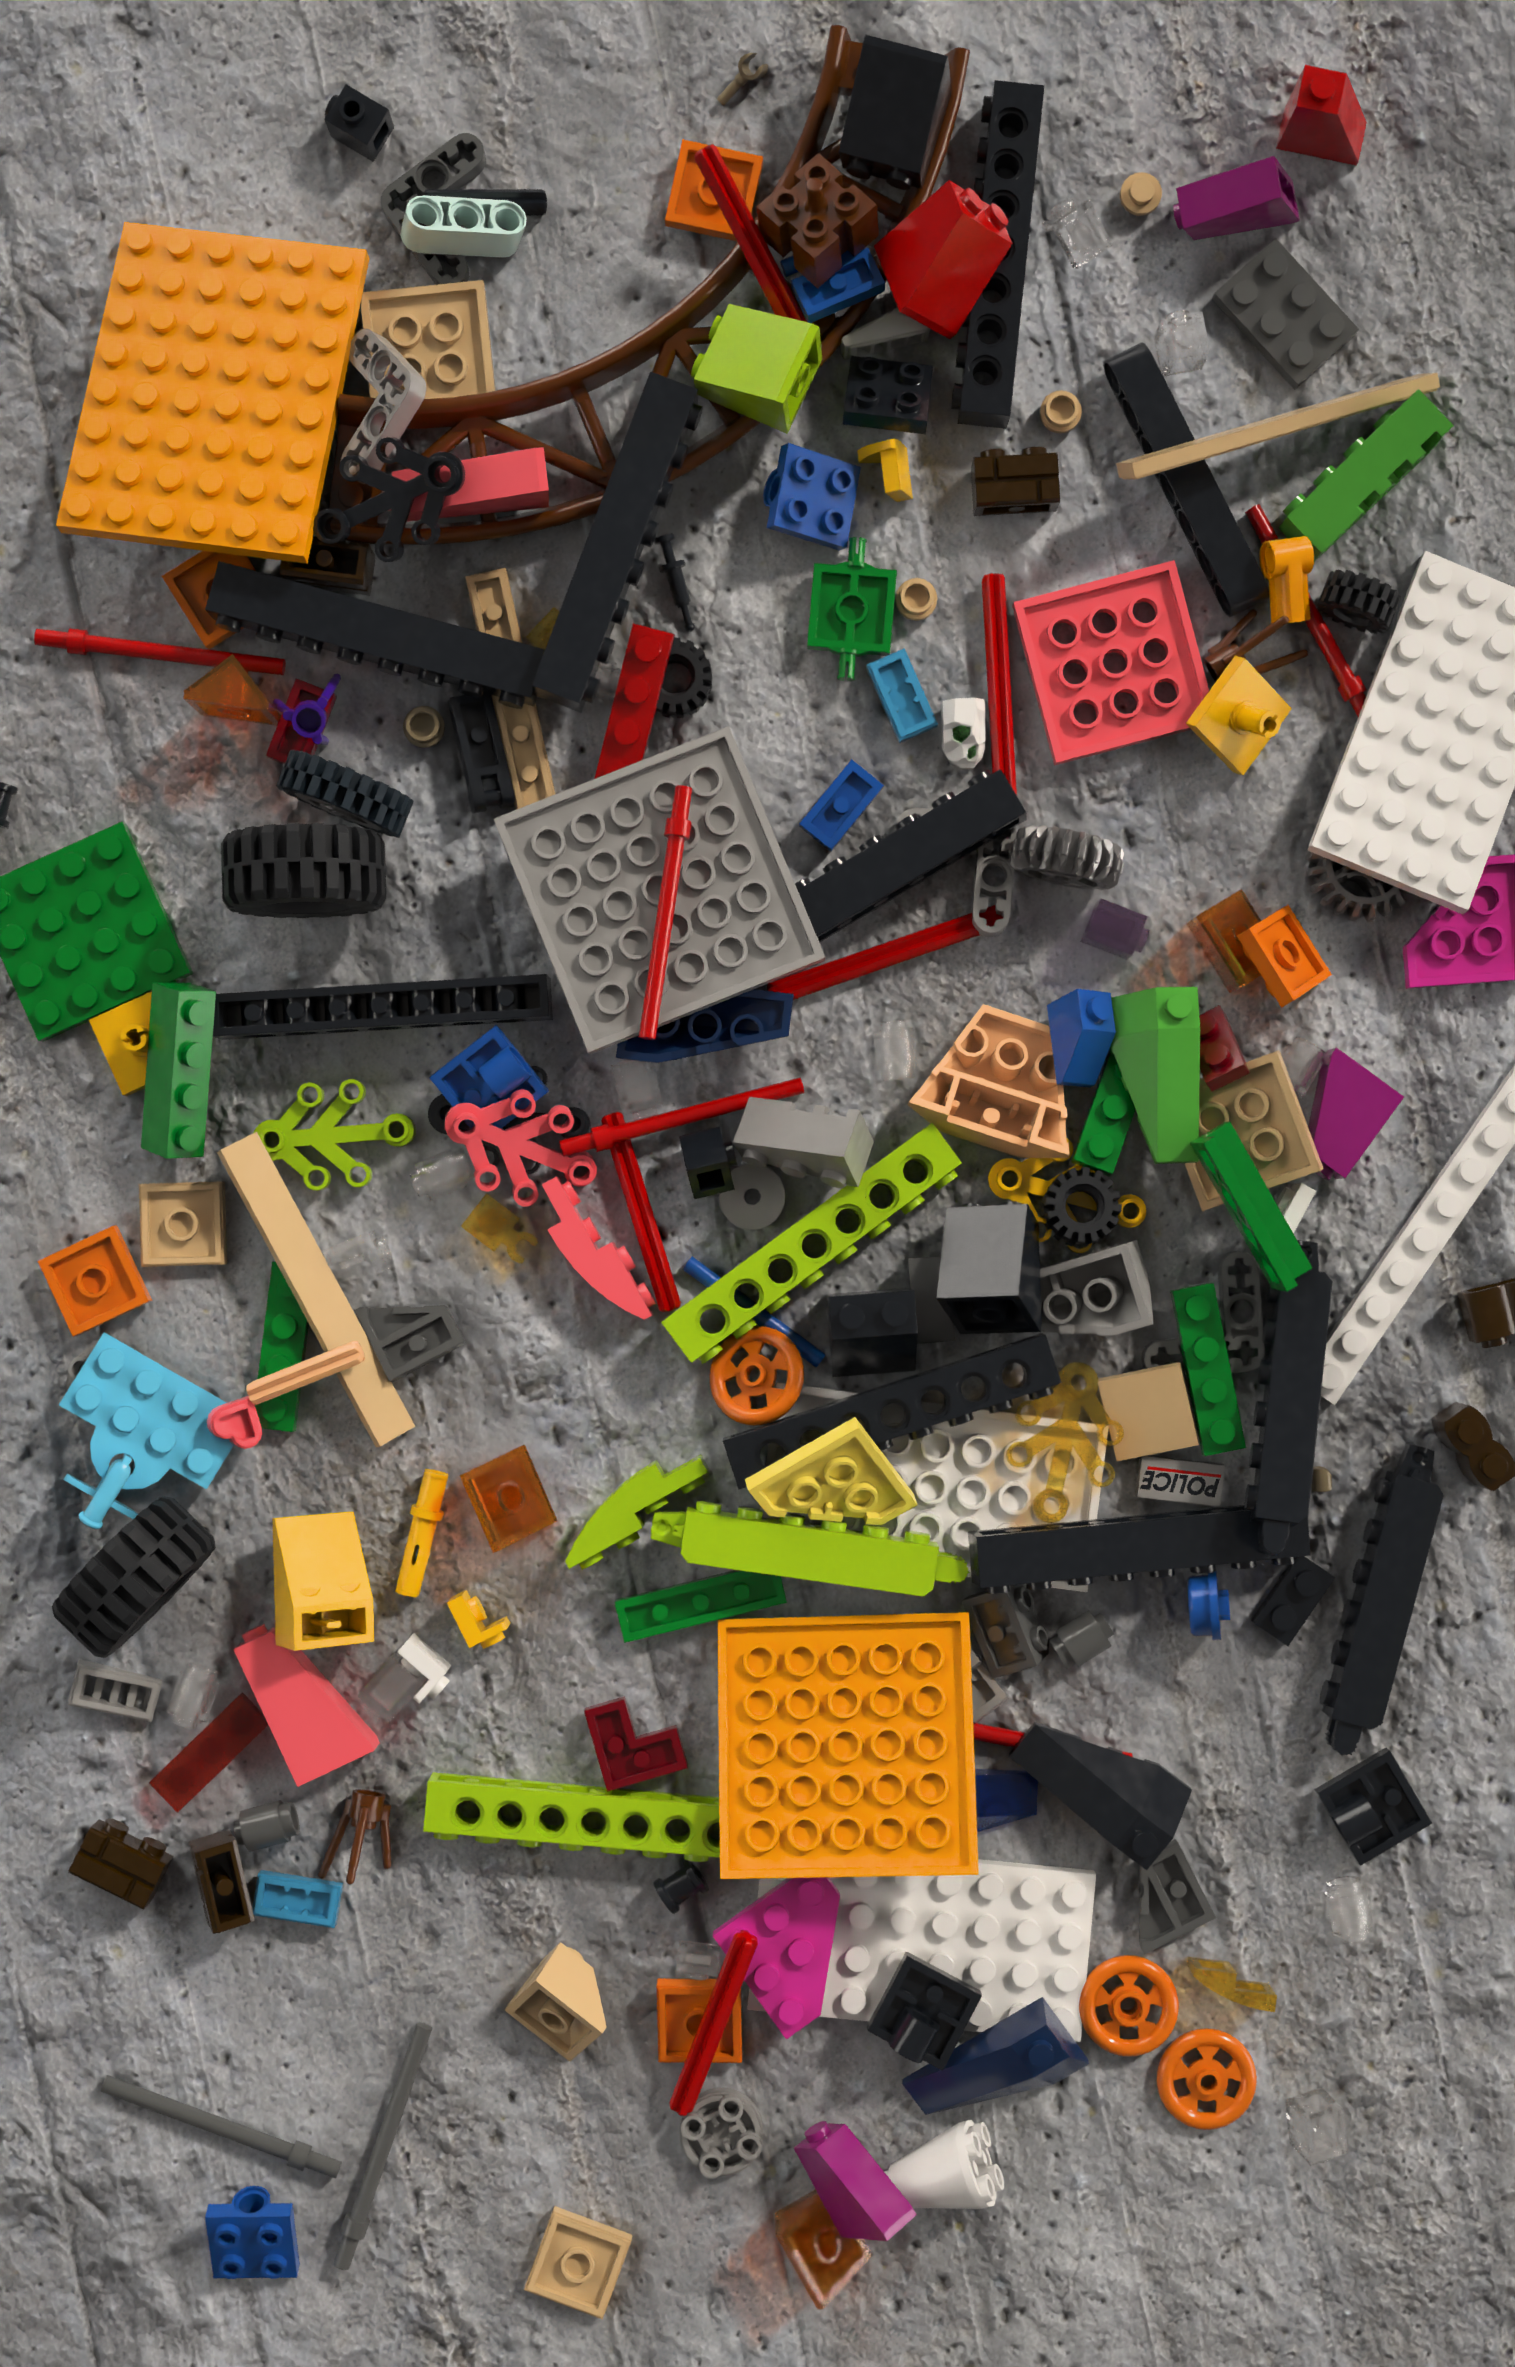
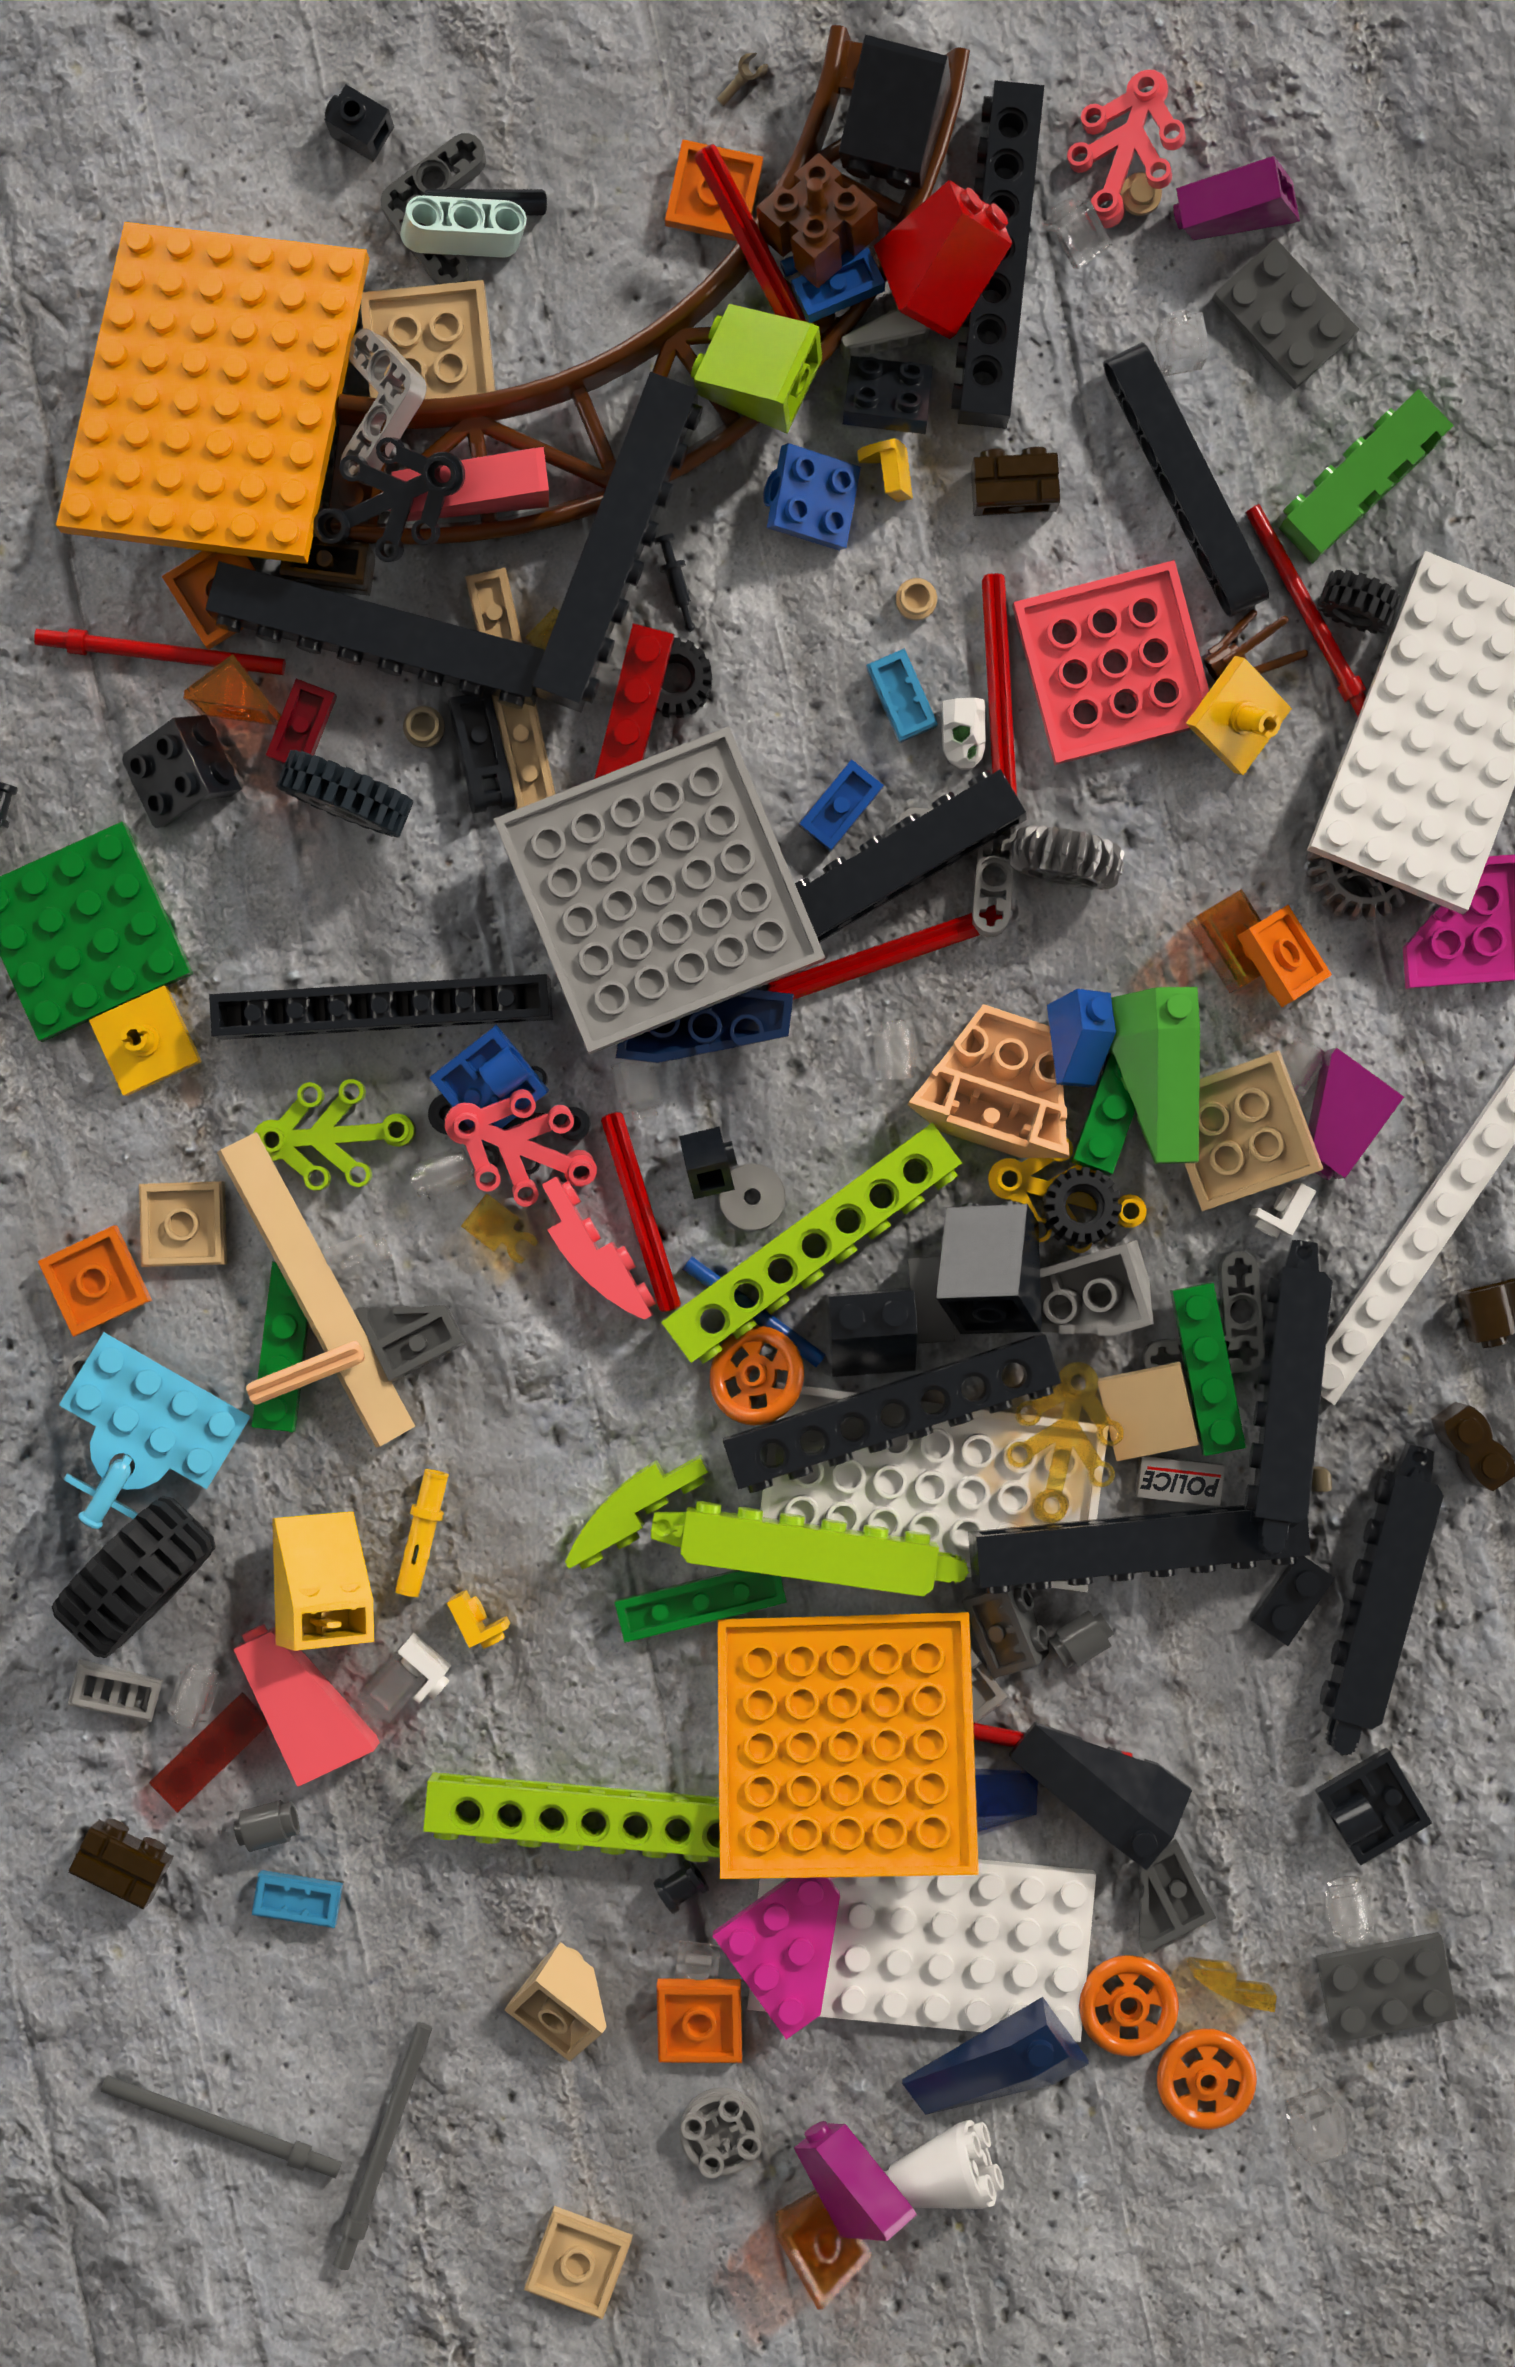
green brick [141,983,216,1159] -> none
dark brown brick [188,1830,255,1934] -> none
blue plate [205,2186,300,2279] -> none
coral tile [207,1396,262,1449] -> none
black tyre [221,823,386,918] -> none
dark purple plant [273,673,341,745] -> none
reddish brown plant [318,1789,391,1885] -> none
clear orange slope [459,1445,558,1553] -> none
red bar [559,1078,804,1157] -> none
dark red plate [584,1696,688,1792] -> none
red bar [639,785,692,1040] -> none
red axle [669,1930,758,2116] -> none
light grey wedge [733,1097,874,1188] -> none
light yellow plate [745,1417,918,1525] -> none
green plate [807,537,897,681] -> none
black plate [867,1951,982,2071] -> none
tan plate [1040,390,1082,433] -> none
clear purple brick [1080,898,1150,960] -> none
tan tile [1116,373,1440,479] -> none
blue piece [1187,1571,1230,1640] -> none
green fence [1190,1122,1312,1292] -> none
dark red plate [1199,1005,1250,1092] -> none
light orange piece [1259,536,1314,624] -> none
red slope [1276,65,1367,166] -> none
none -> black bracket [122,715,242,828]
none -> coral plant [1067,70,1186,228]
none -> dark grey plate [1315,1932,1458,2043]

